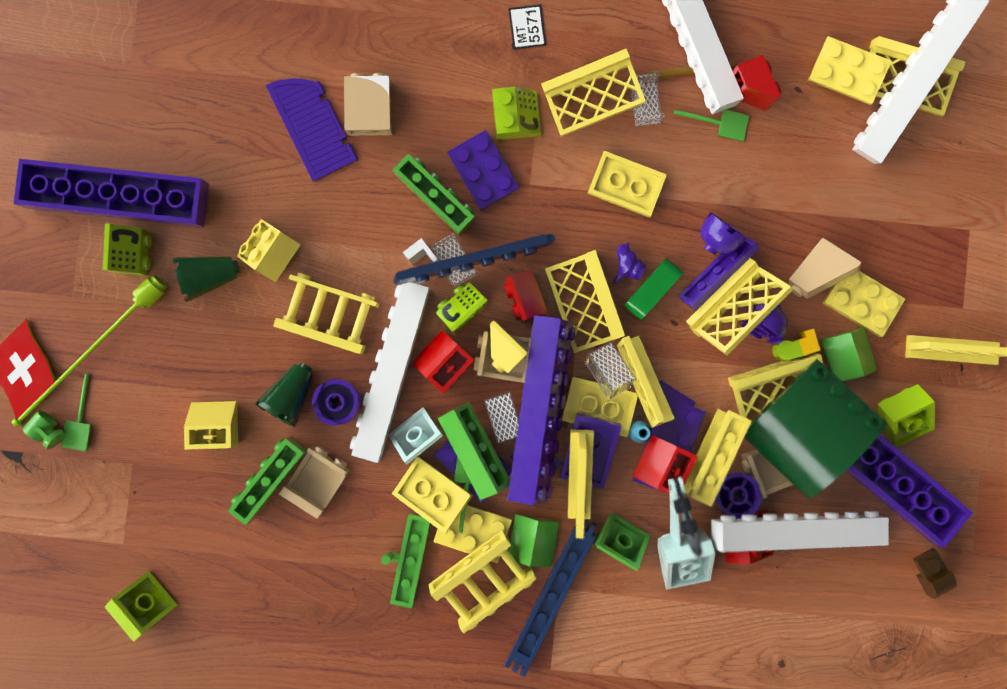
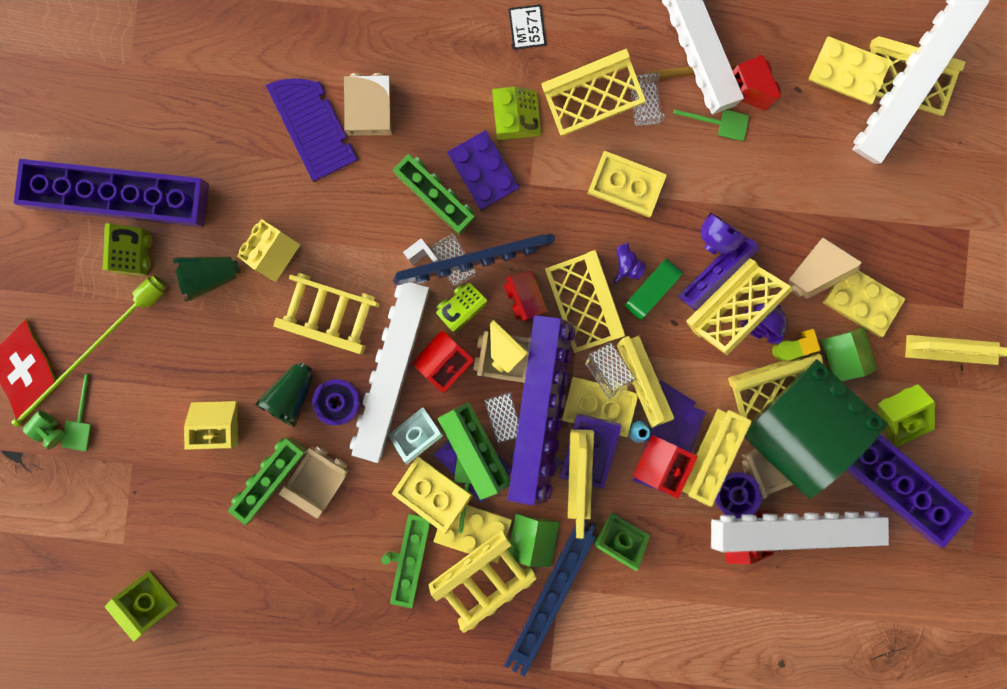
light aqua slope [657,477,715,590] -> none
dark brown brick [913,548,957,599] -> none

